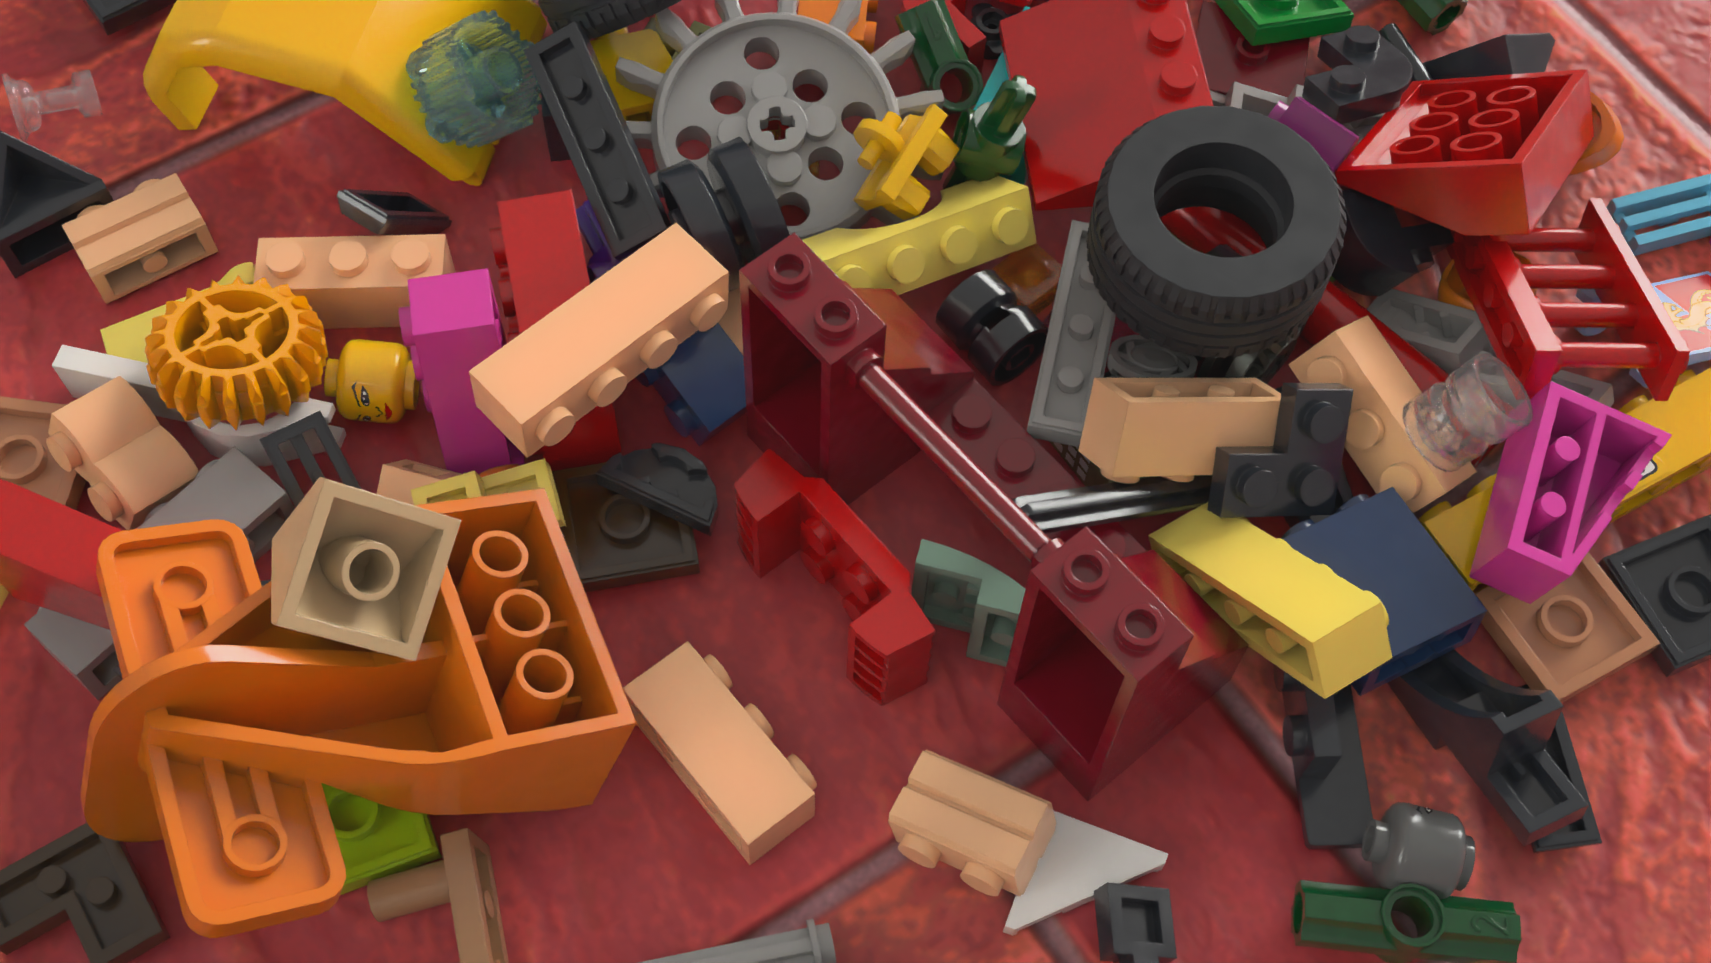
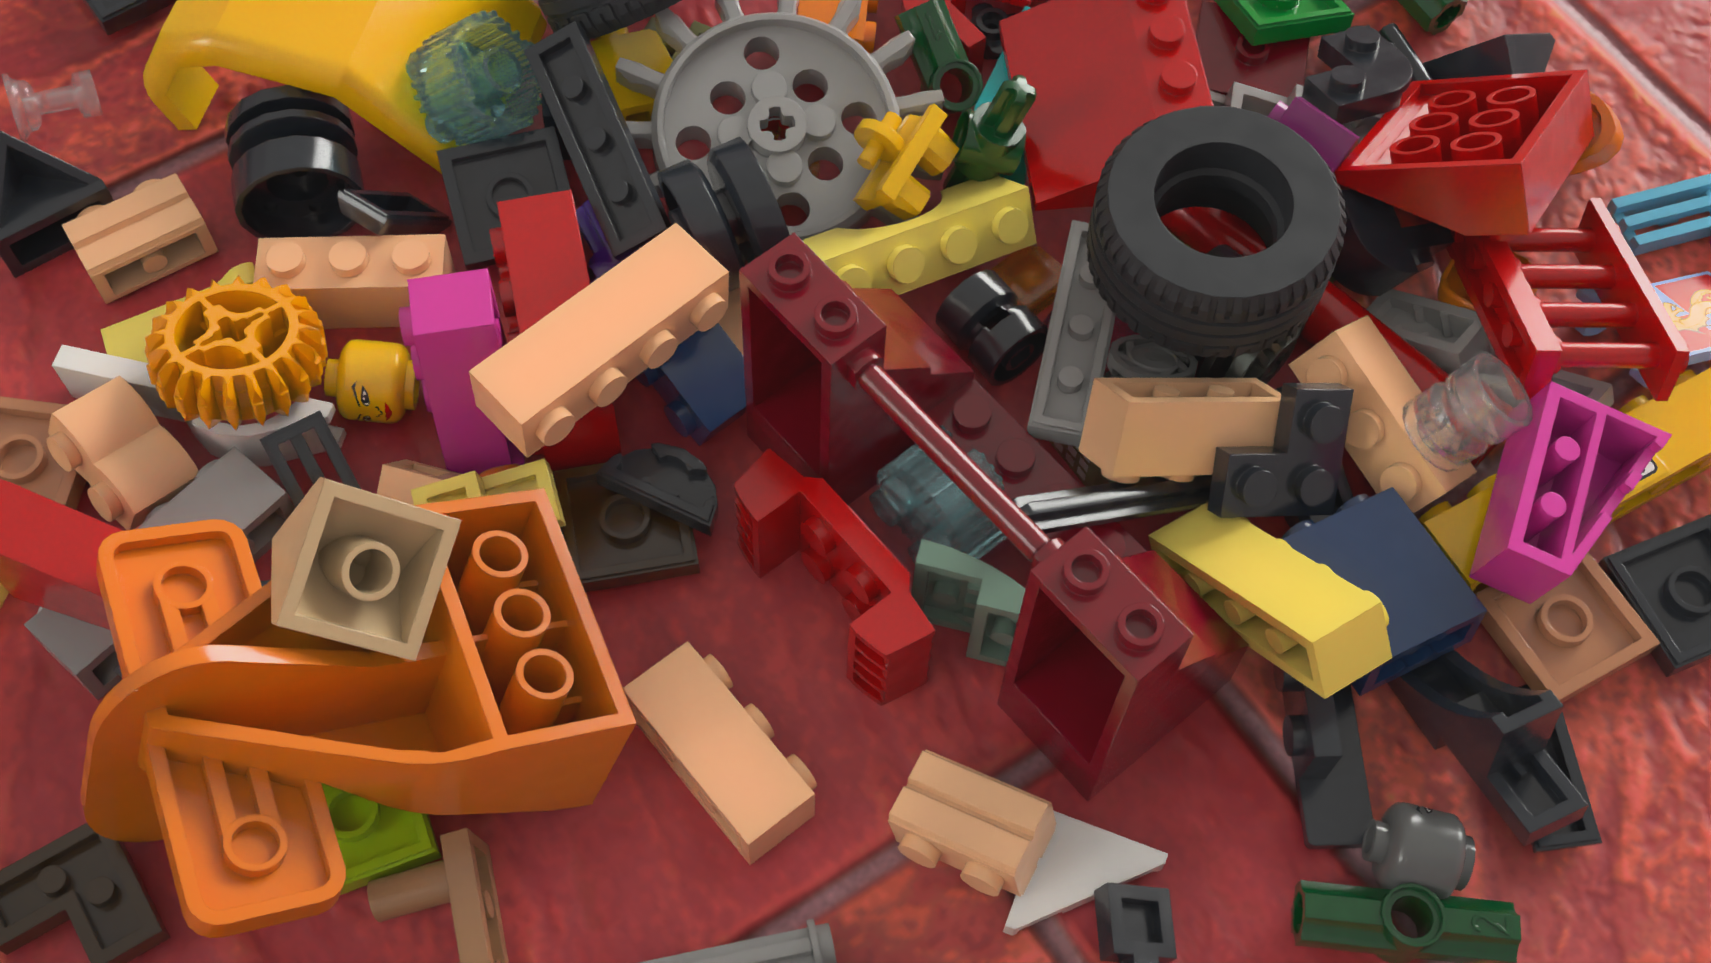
none -> black wheel [224,85,364,238]
none -> black plate [436,126,583,271]
none -> clear light blue brick [869,425,1007,563]

